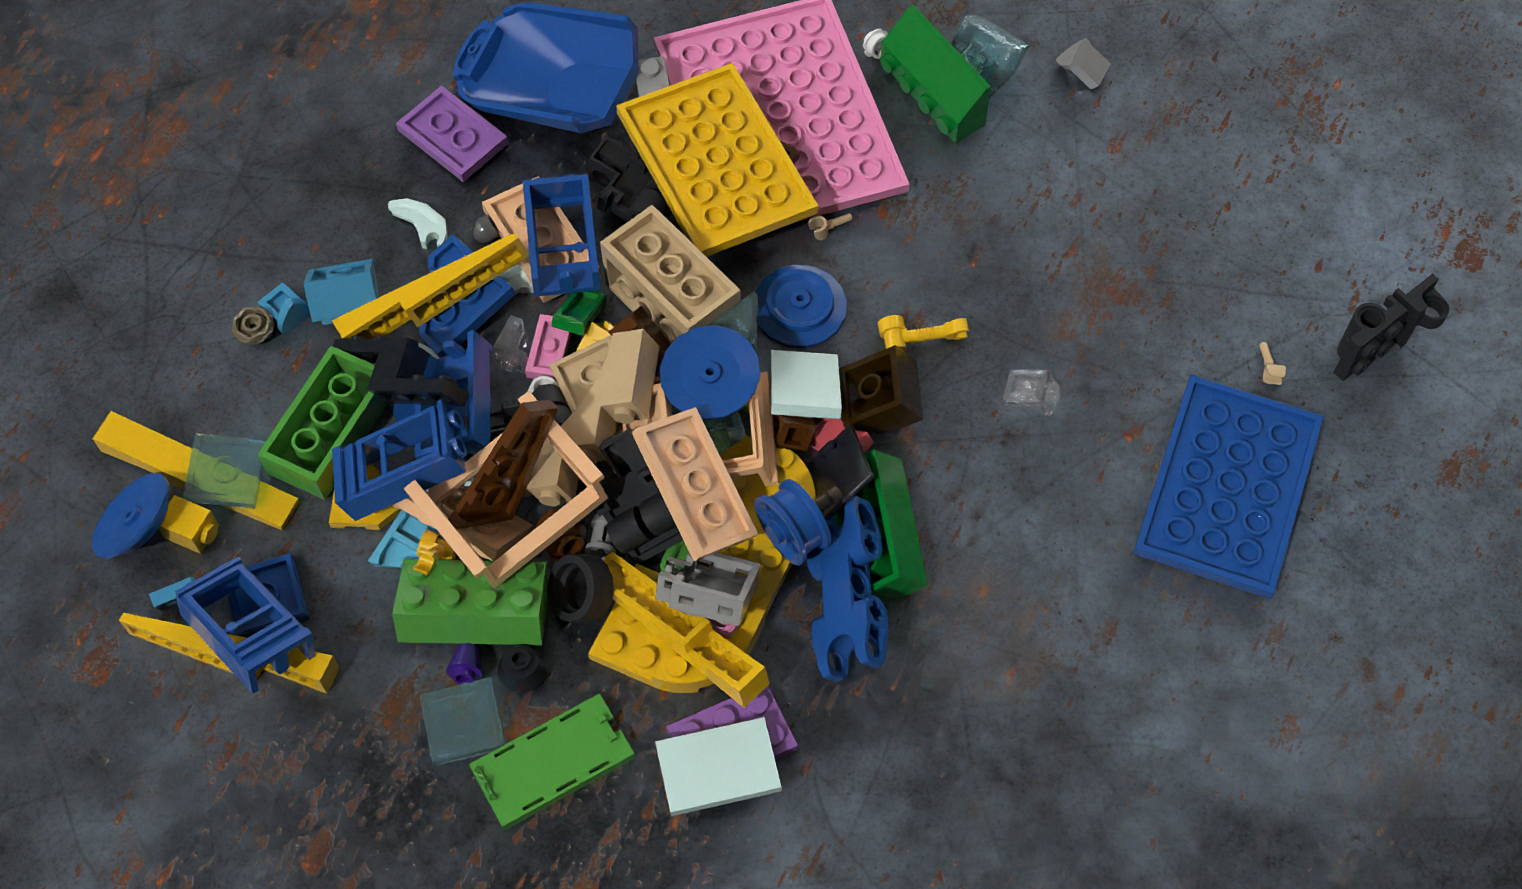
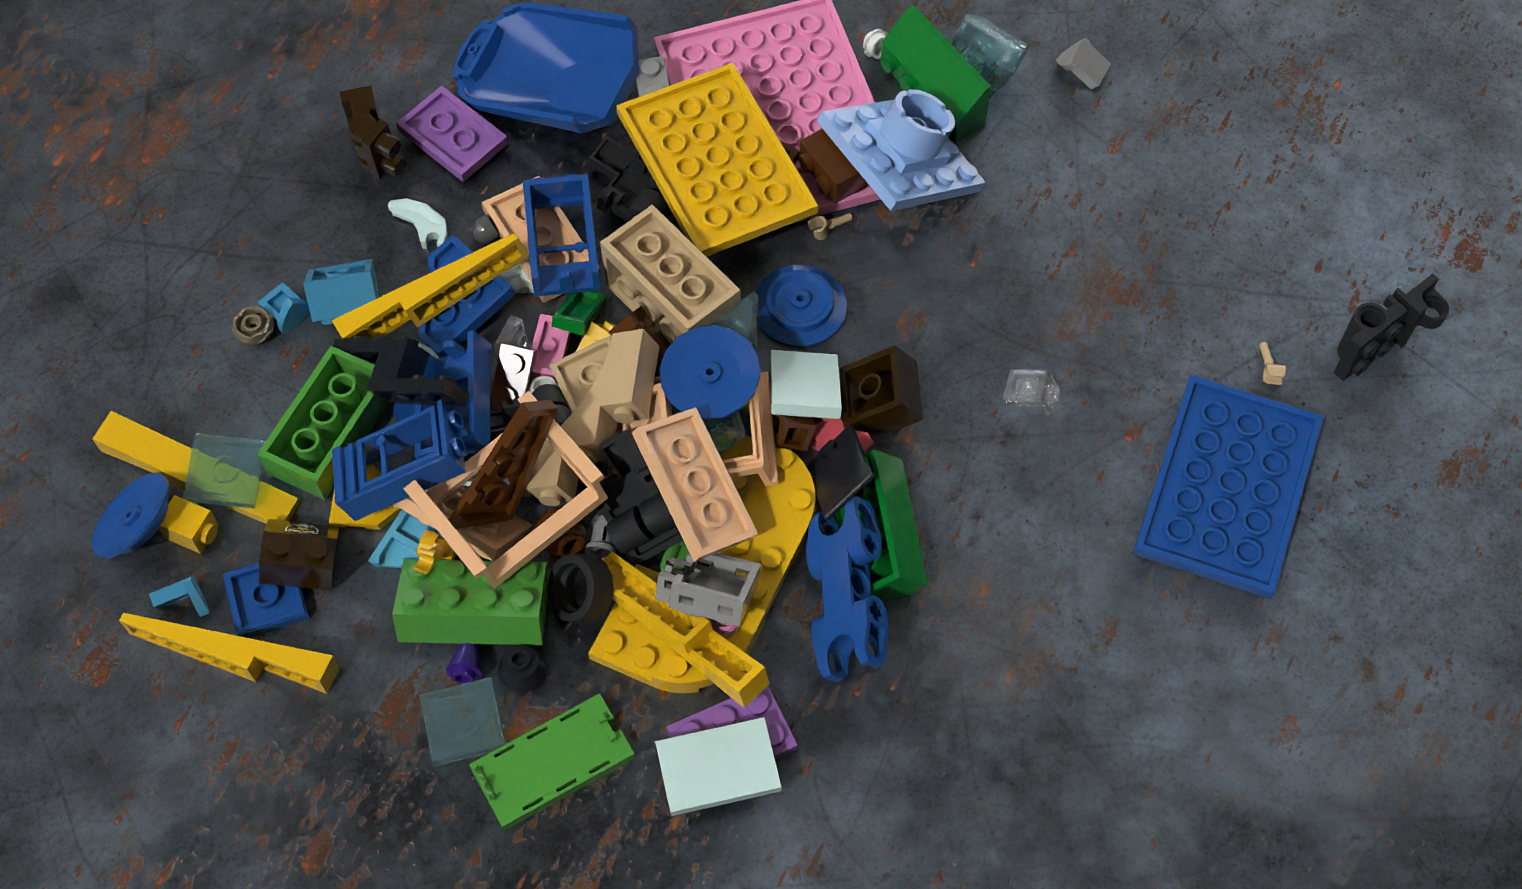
blue door [175,557,315,694] -> none
blue wheel [754,479,843,566] -> none
yellow brick [877,315,969,352] -> none
none -> dark brown slope [259,519,340,591]
none -> dark brown hips [340,85,407,178]
none -> plate [490,342,537,411]
none -> reddish brown brick [798,129,868,203]
none -> light blue piece [817,89,986,211]

